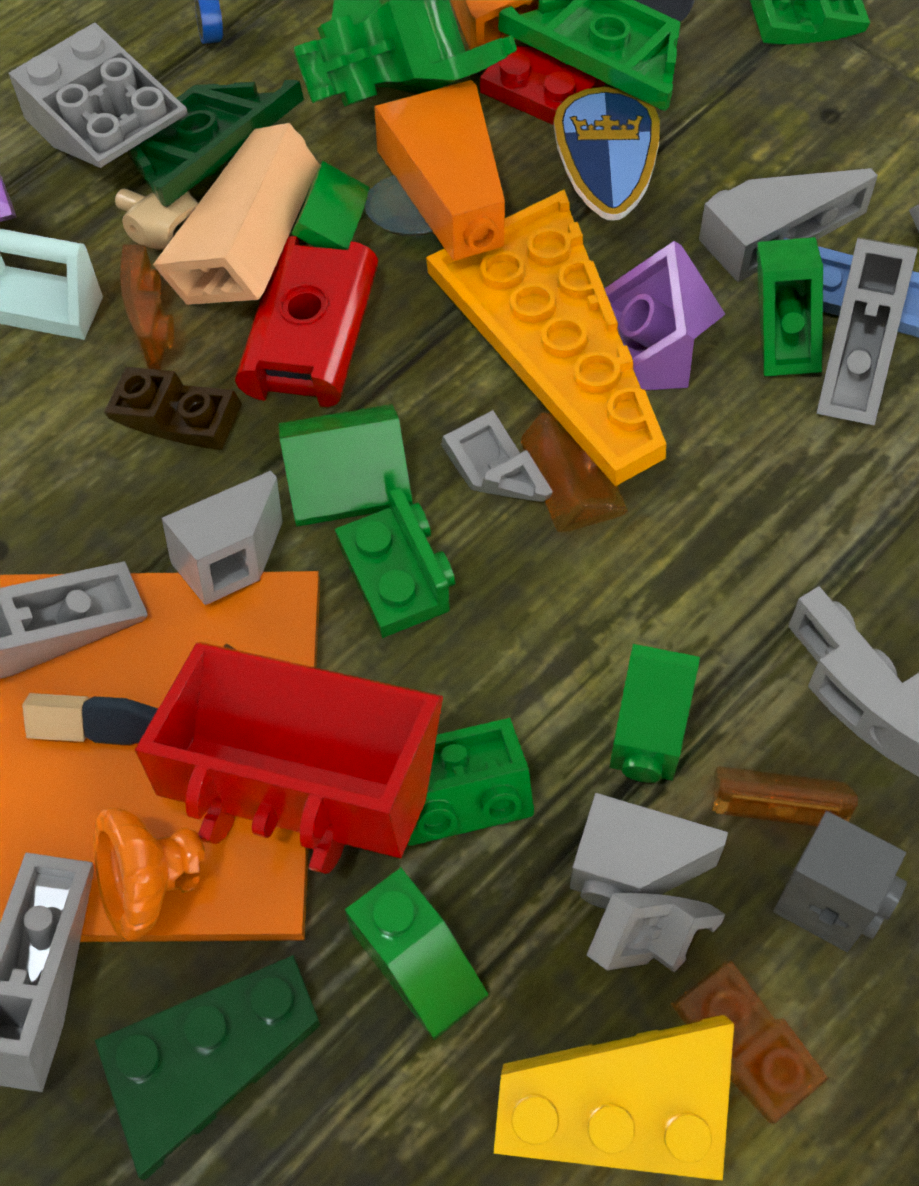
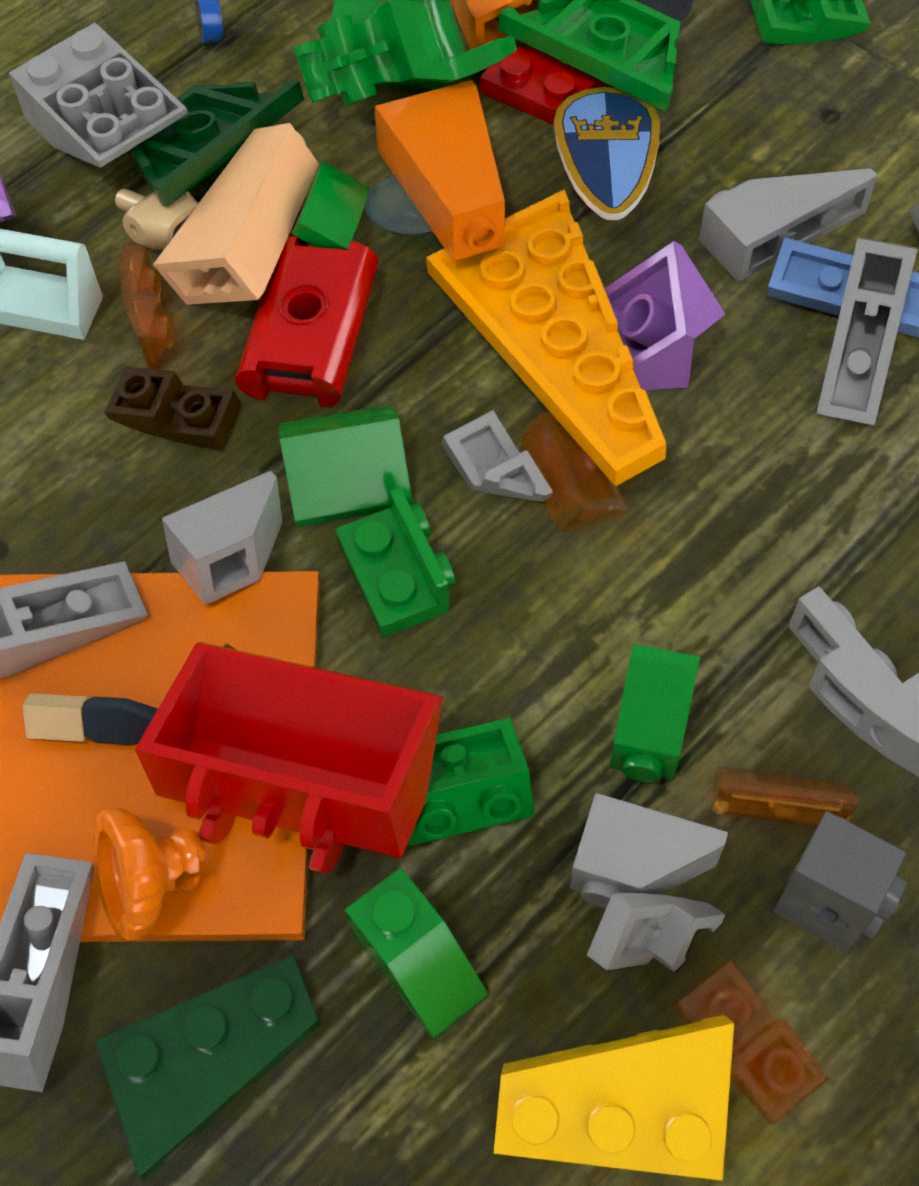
green slope [757,237,823,376] -> none

